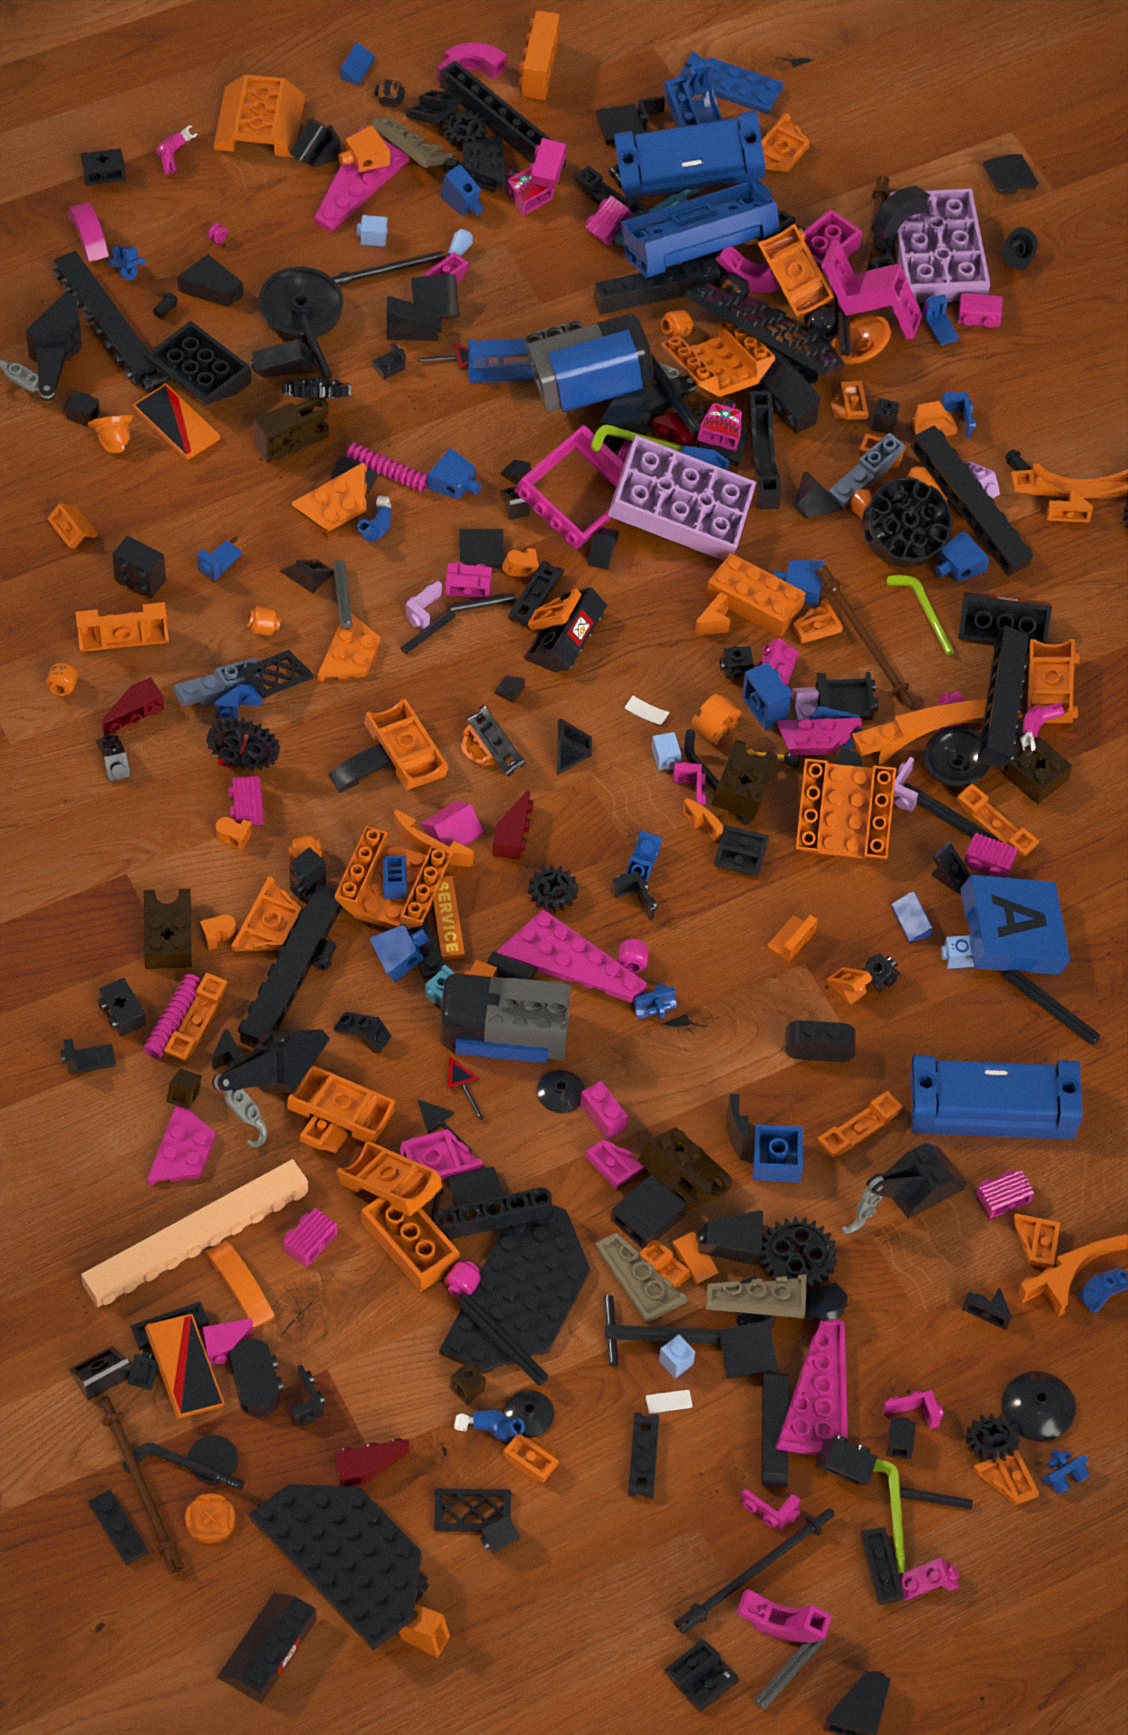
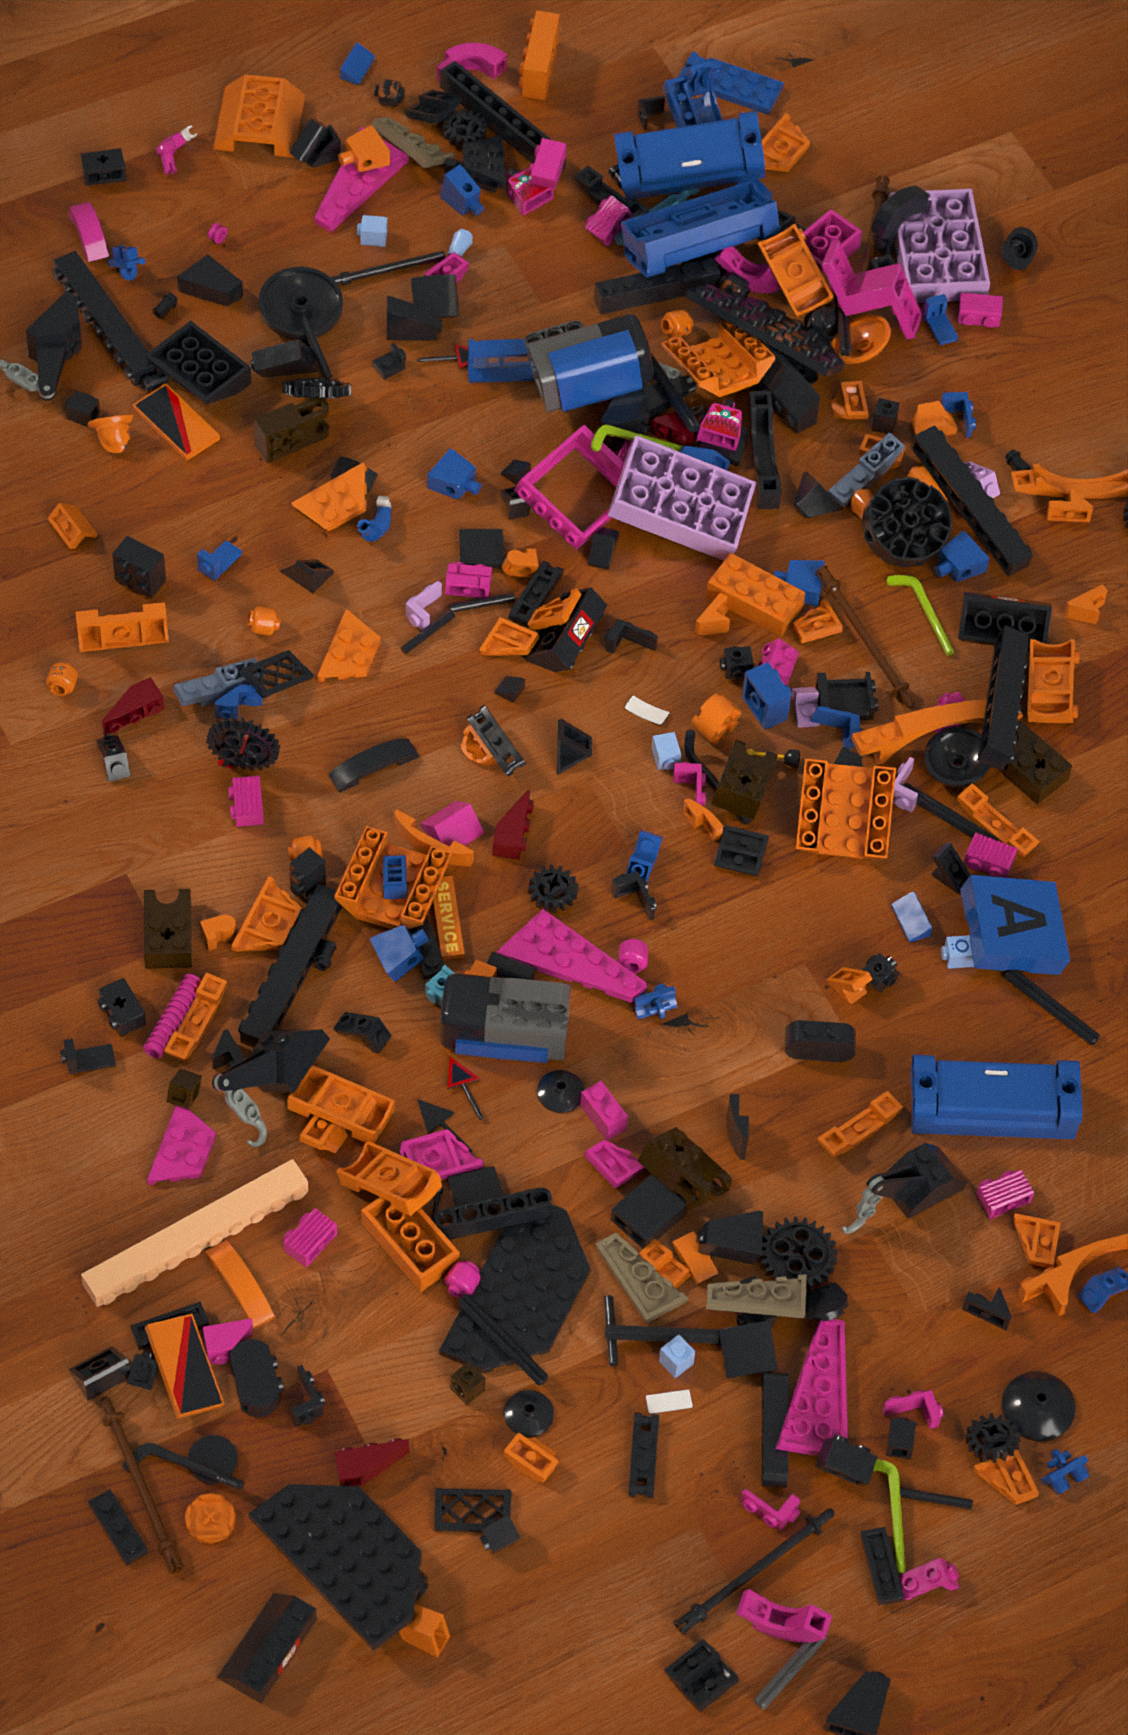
orange leg [215,817,252,851] -> none
dark grey axle [333,560,352,629] -> none
dark pink piece [347,443,427,492] -> none
orange piece [364,699,448,790] -> none
blue arm [454,1410,525,1442] -> none
black tile [596,104,645,144] -> none
blue brick [752,1125,803,1183] -> none
orange panel [767,915,818,962] -> none
dark pink wing [777,718,862,756] -> none
black slope [982,154,1038,194] -> none
dark pink arm [1020,702,1064,751] -> none
none -> orange wing [479,617,539,656]
none -> black bracket [604,619,658,654]
none -> orange slope [1064,584,1108,624]

